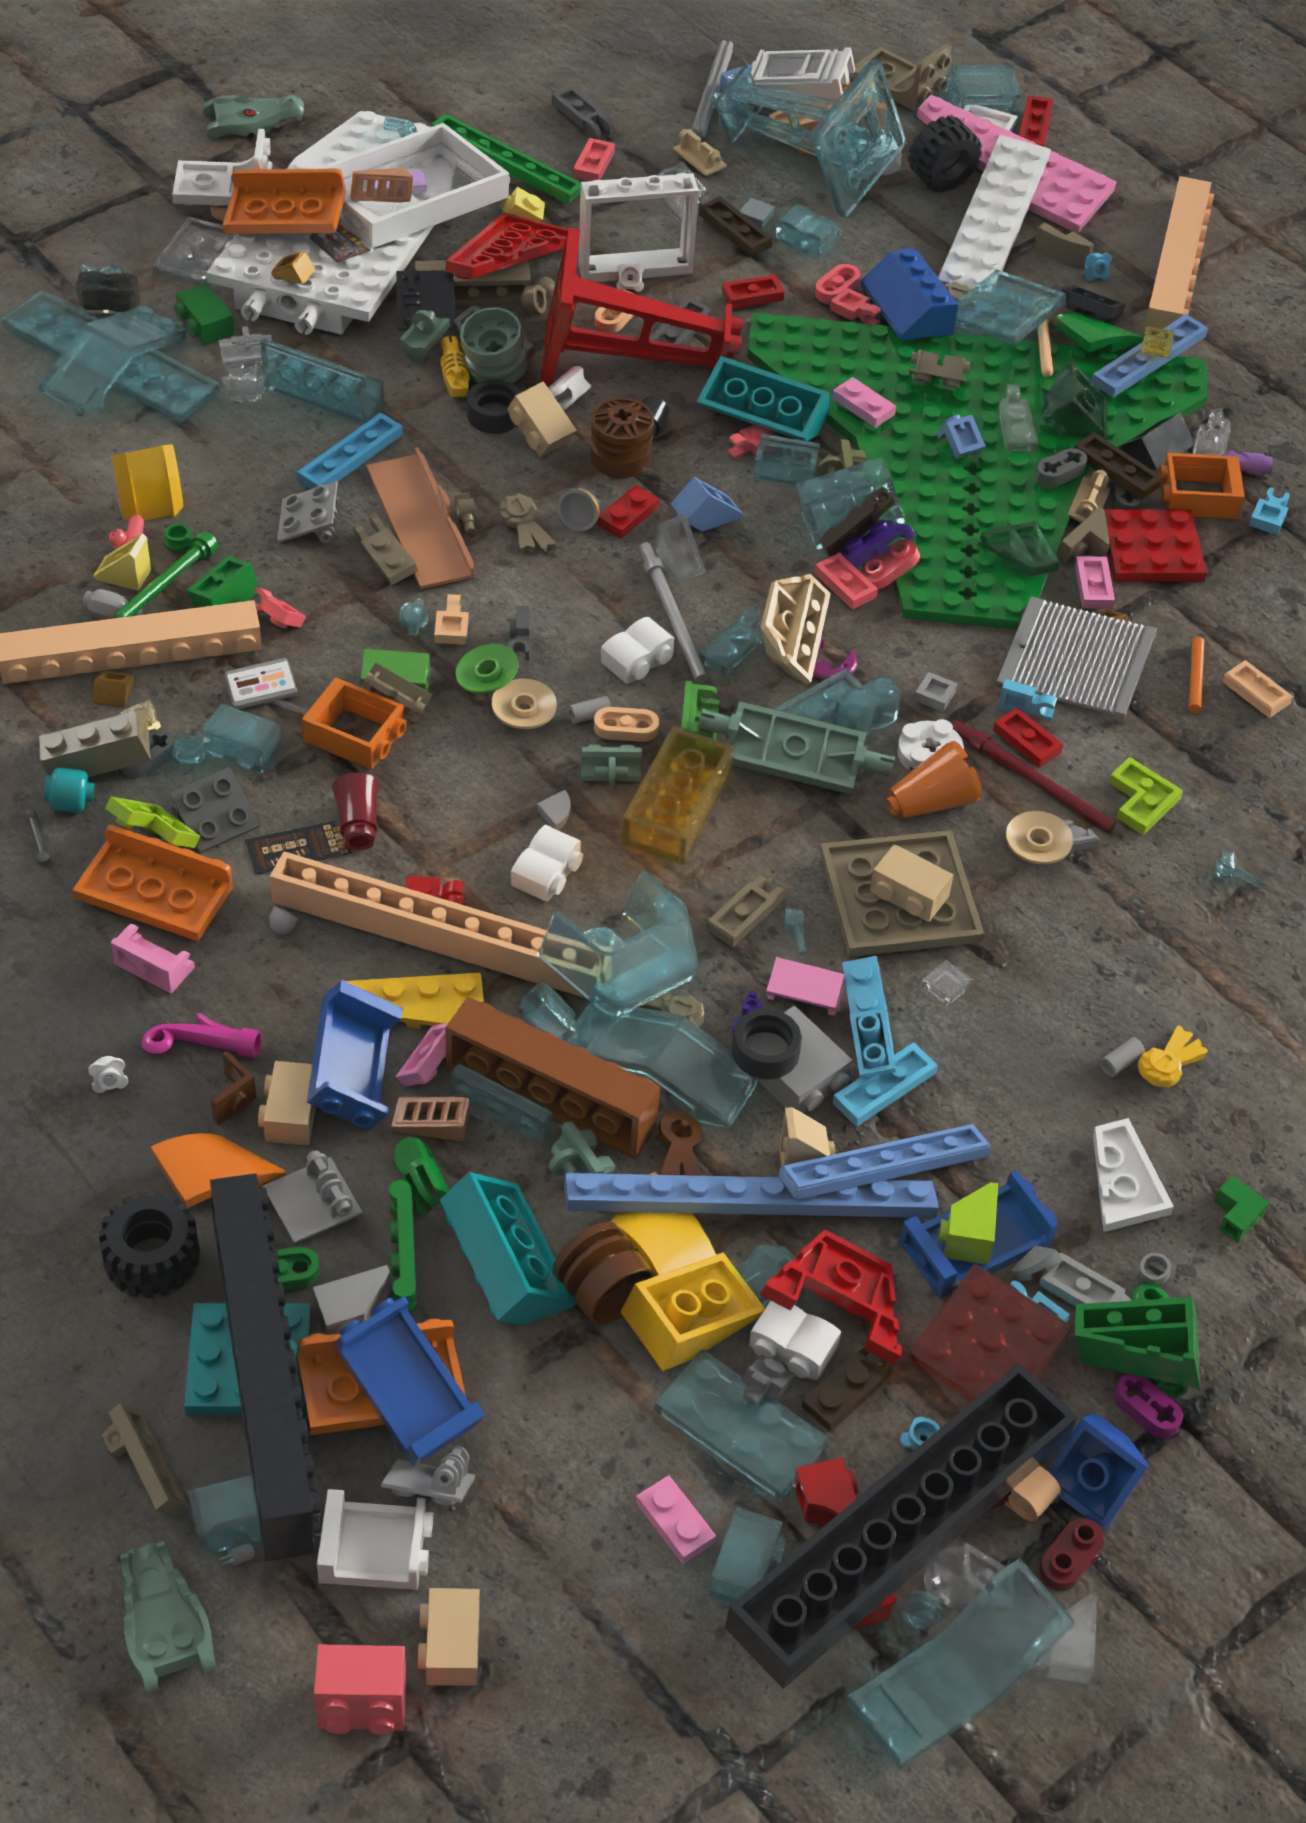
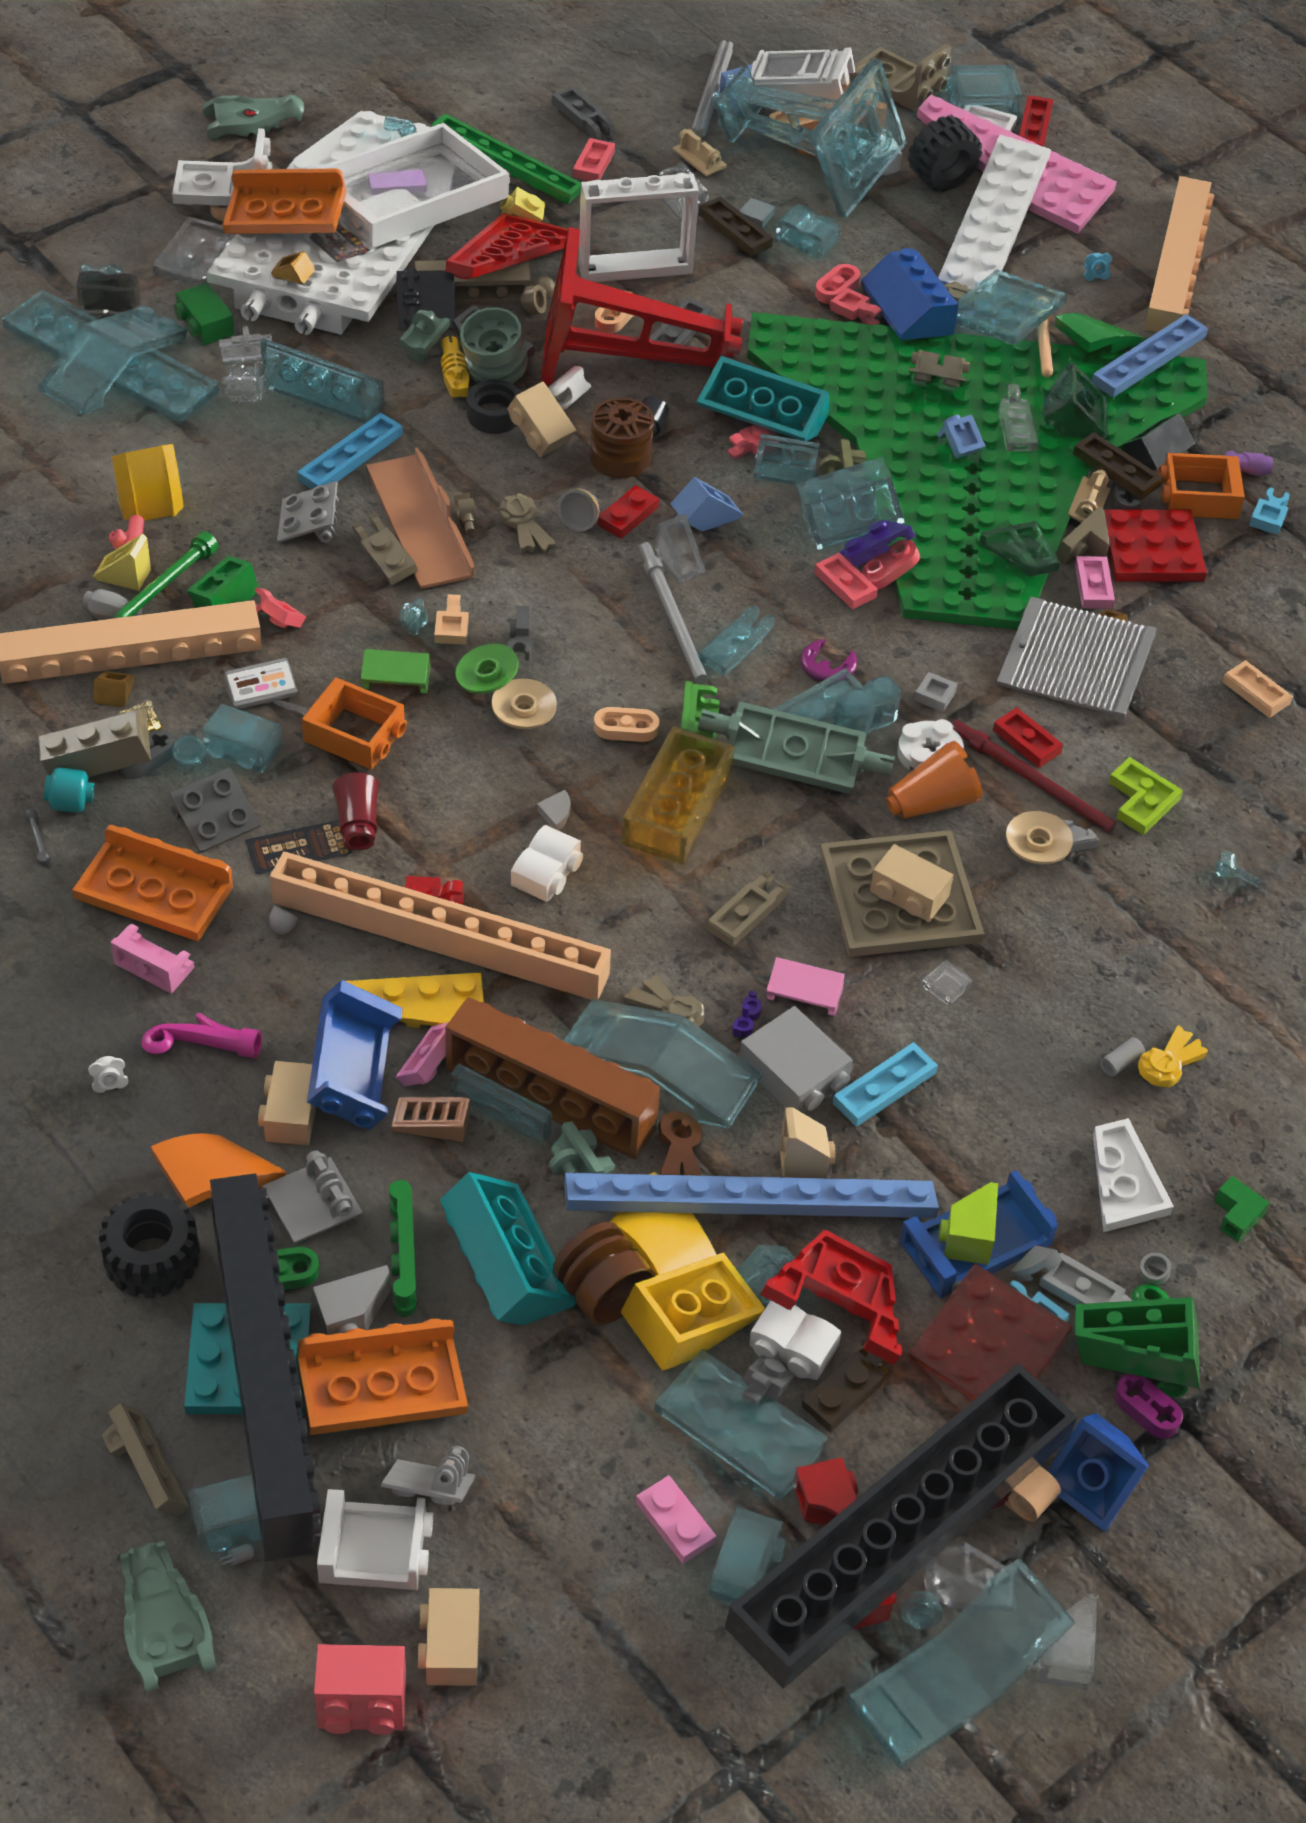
lime plate [105,796,200,848] -> none
green plate [162,523,194,552] -> none
reddish brown bracket [211,1051,257,1125] -> none
blue panel [334,1296,485,1467] -> none
nougat slope [350,168,413,203] -> none
dark tan hinge [361,662,432,723] -> none
green arm [393,1137,449,1215] -> none
clear light blue brick [520,980,578,1044] -> none
clear light blue windscreen [537,871,699,1016] -> none
light grey piece [568,696,611,724] -> none
sand green hips [581,744,642,786] -> none
white brick [601,617,674,684] -> none
white plate [616,263,644,292] -> none
red plate [722,275,785,309] -> none
black tyre [731,1008,802,1080] -> none
tan wedge [761,574,831,684] -> none
medium blue tile [779,1124,991,1200] -> none
clear light blue hand [784,908,807,955] -> none
dark brown hinge [819,486,896,557] -> none
bright pink plate [832,377,896,428] -> none
medium azure slope [842,956,896,1079] -> none
medium azure plate [900,1417,940,1450] -> none
medium azure plate [997,679,1057,721] -> none
dark tan slope [1034,223,1094,269] -> none
dark grey beam [1035,448,1087,488] -> none
dark red plate [1039,1518,1105,1591] -> none
black plate [1058,285,1126,321] -> none
clear yellow plate [1140,326,1175,359] -> none
orange bar [1188,637,1205,713] -> none
clear hinge [1193,407,1231,456] -> none

